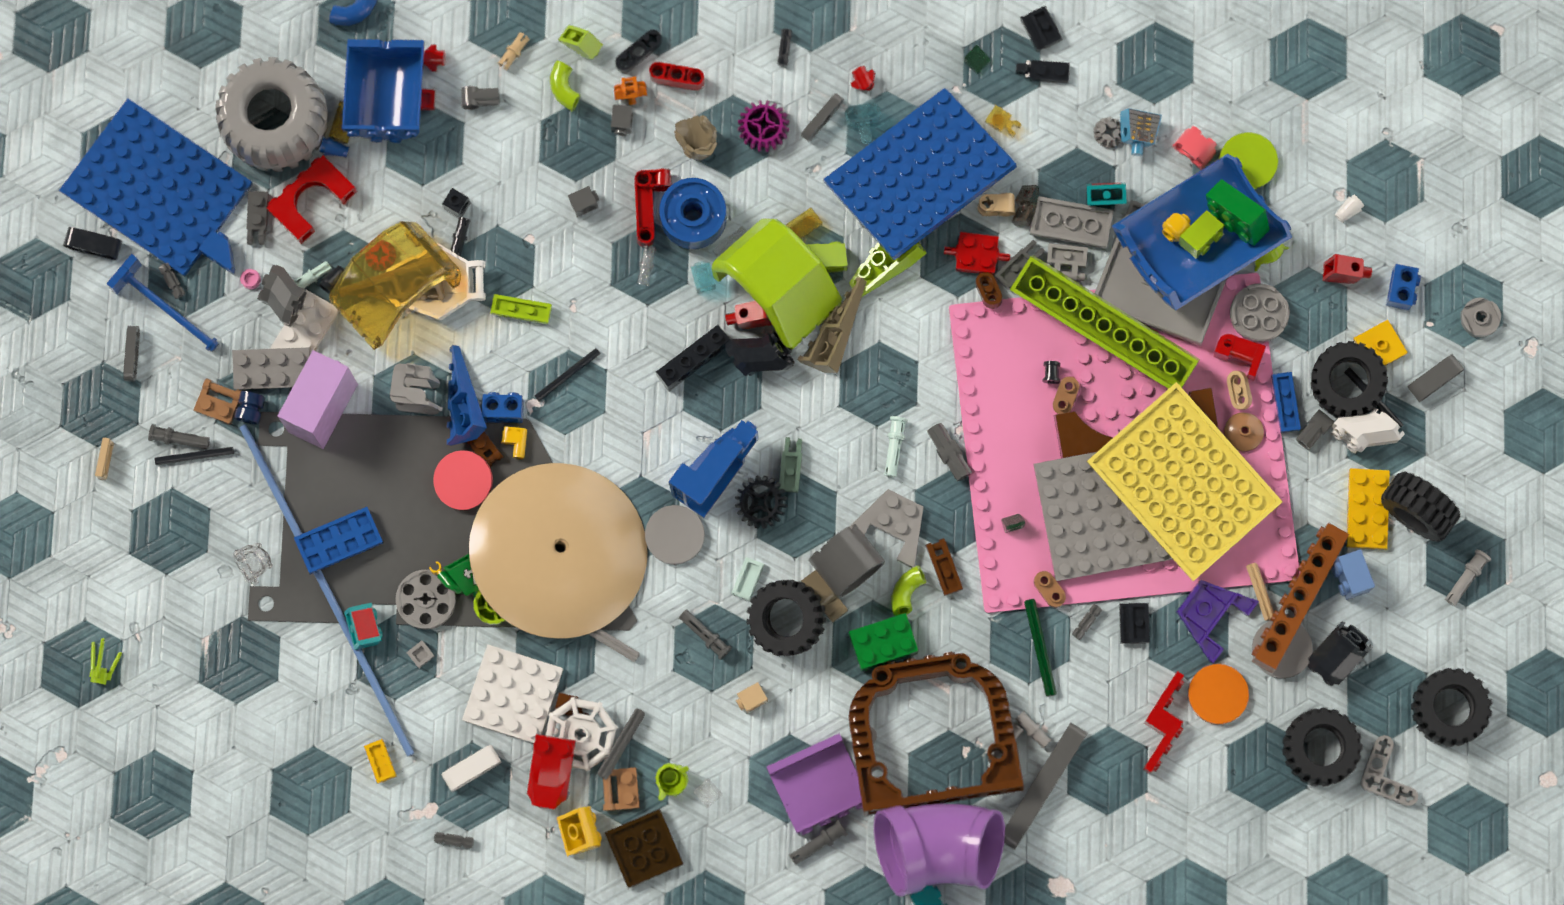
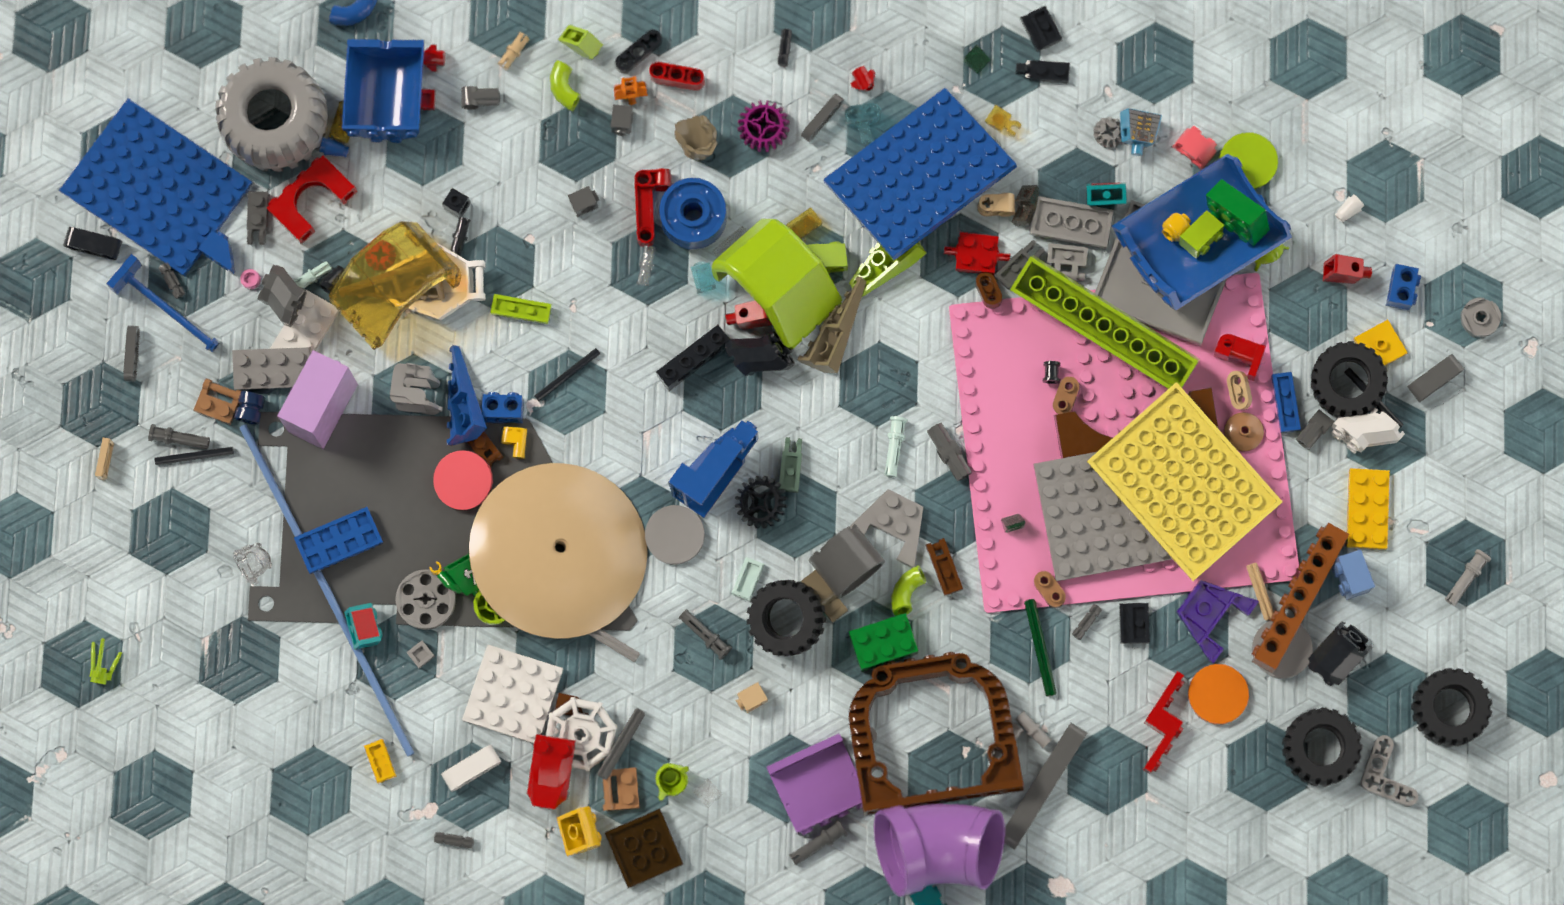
light grey tile [1230,284,1290,342] -> none
black tyre [1381,472,1460,542] -> none

